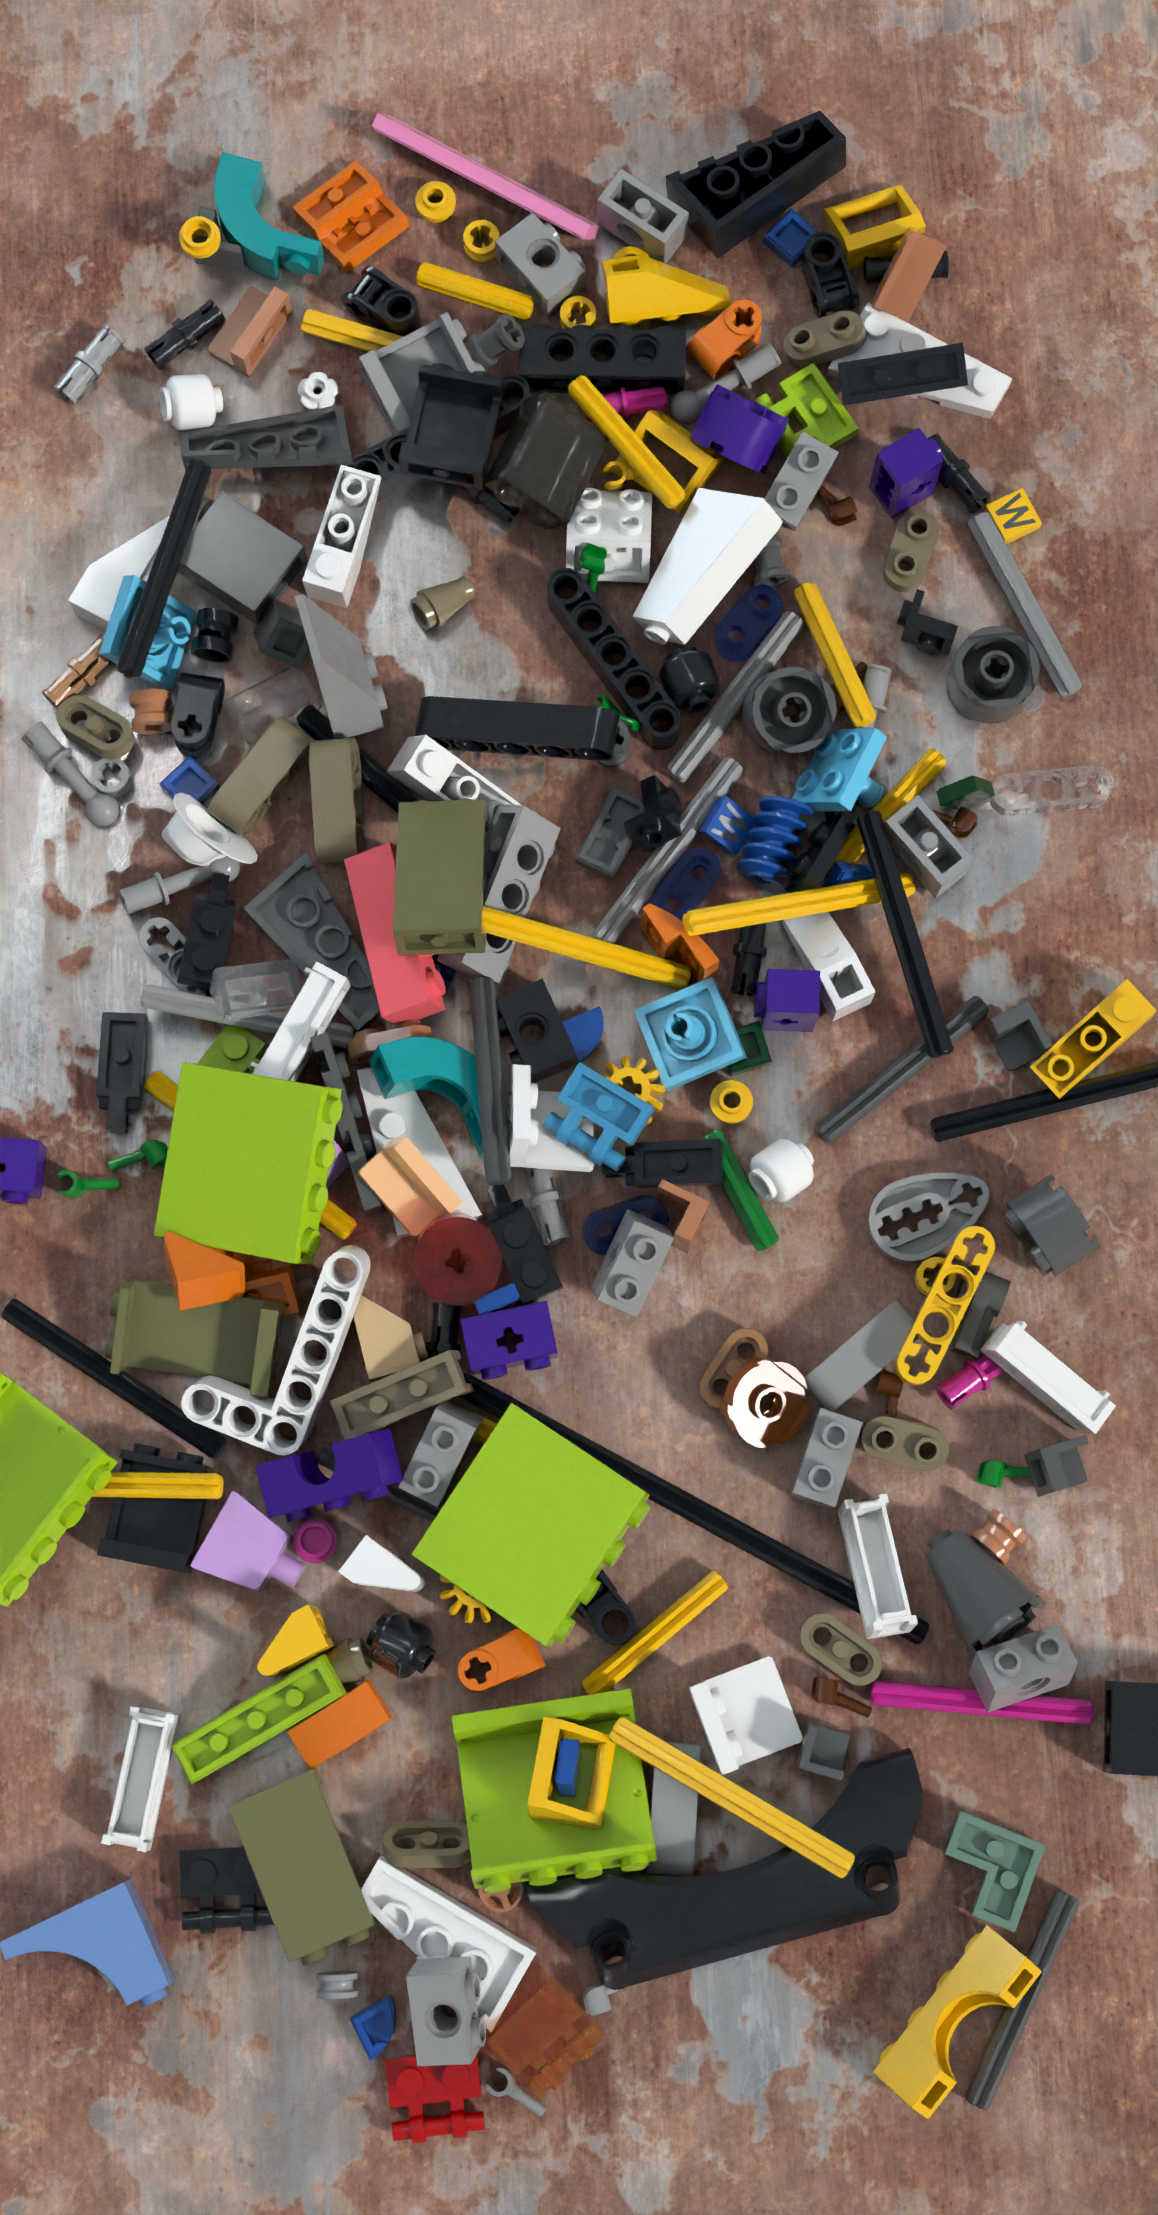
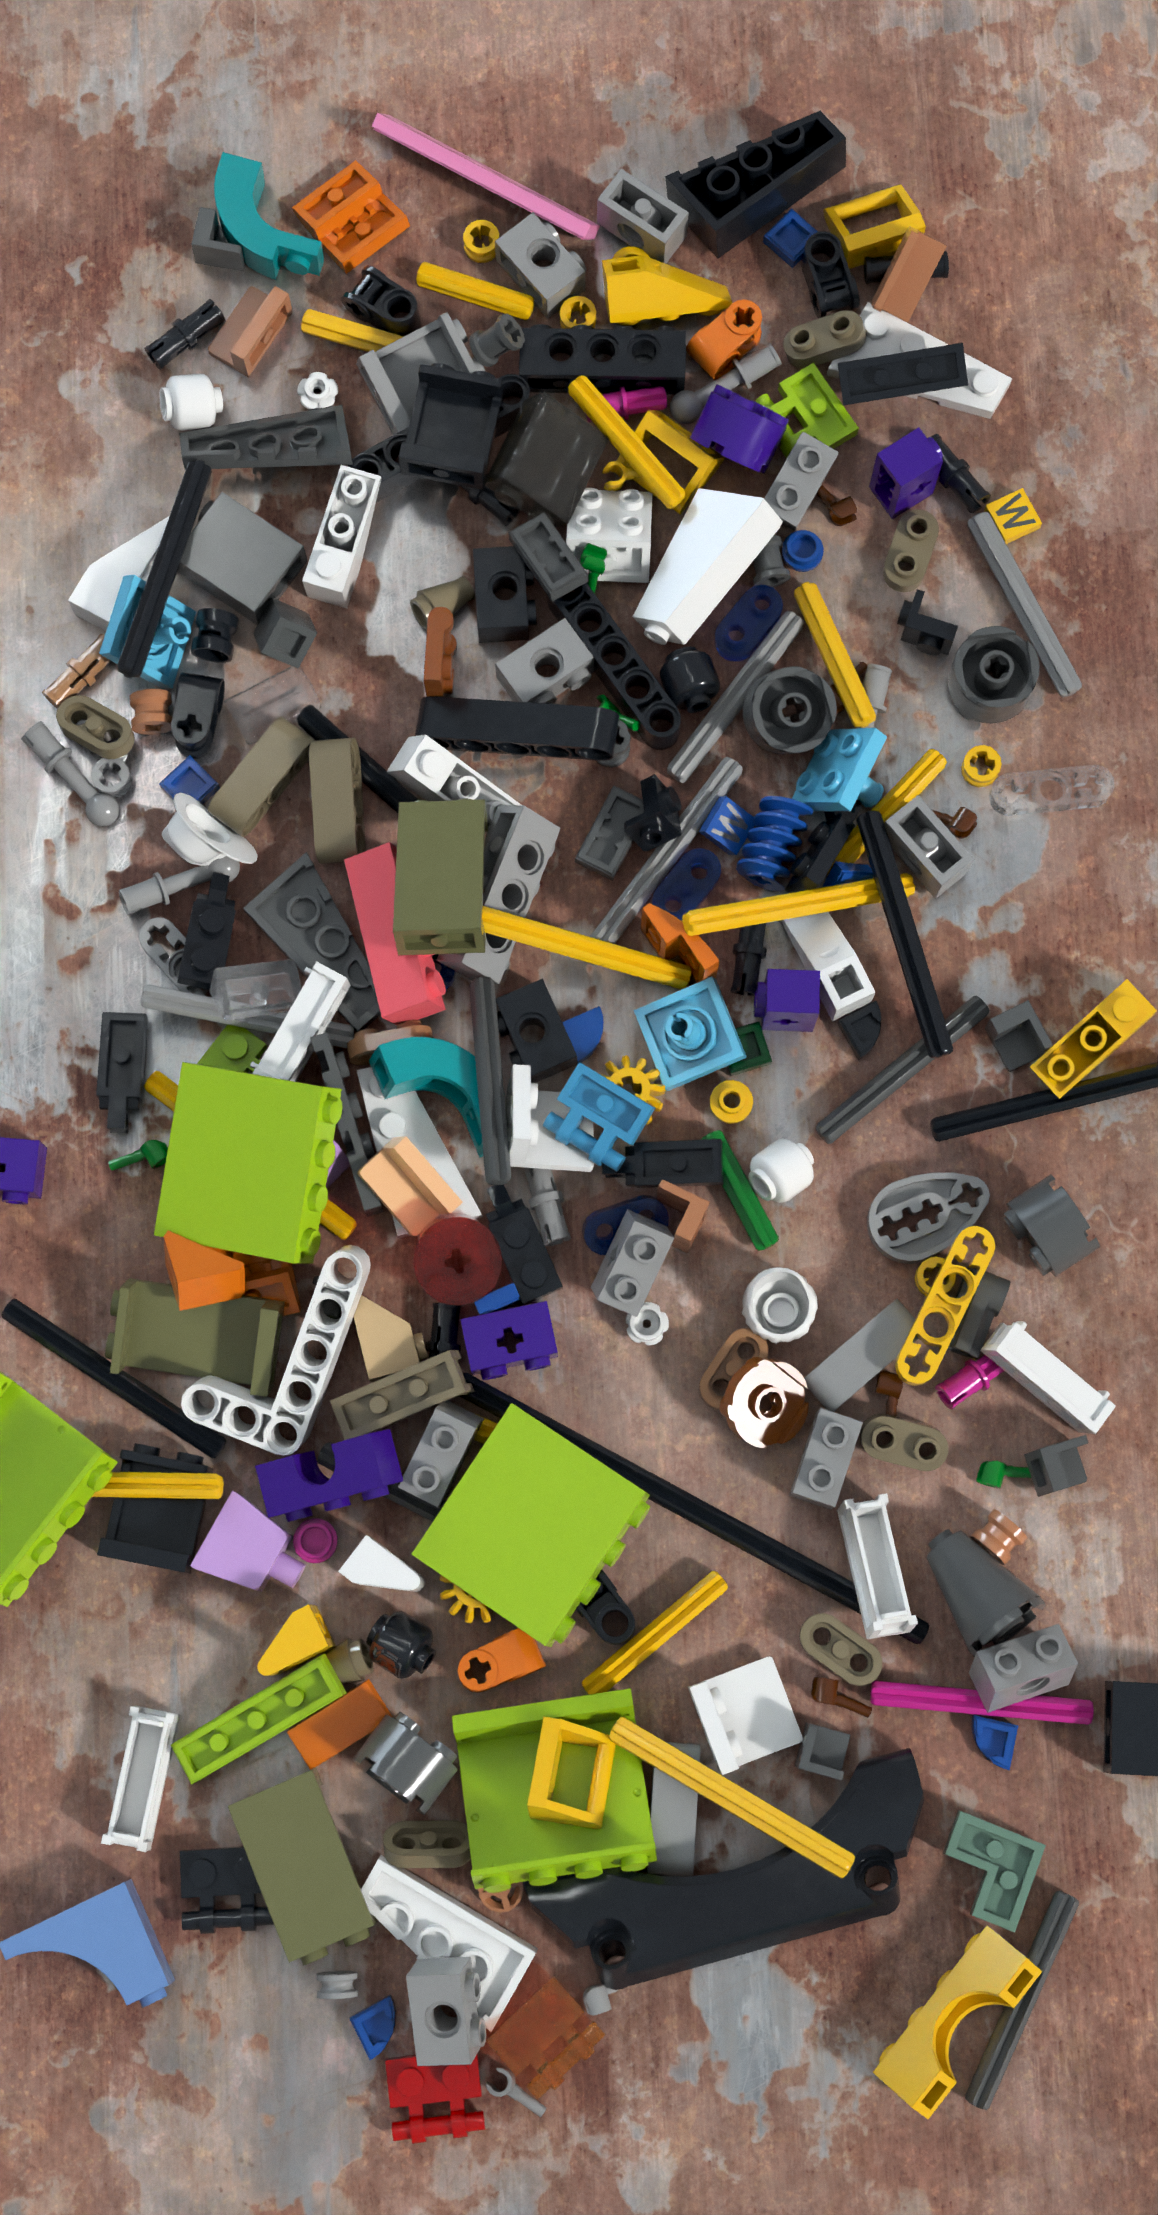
light grey pin [53,324,125,405] -> none
green hand [56,1170,120,1199] -> none
yellow plate [179,216,221,259] -> none
light grey slope [295,594,388,739] -> none
yellow plate [415,181,456,223] -> none
blue tile [555,1738,581,1798] -> none
dark green tile [936,775,995,810] -> none
none -> dark grey brick [352,1712,458,1815]
none -> dark orange plate [423,607,457,697]
none -> black brick [473,546,537,643]
none -> light grey brick [495,618,594,704]
none -> dark grey plate [508,512,588,602]
none -> white plate [626,1302,669,1345]
none -> white hair [742,1267,818,1344]
none -> blue plate [782,530,824,572]
none -> black tile [837,1001,881,1060]
none -> yellow bush [961,745,1002,788]
none -> blue tile [971,1715,1018,1770]

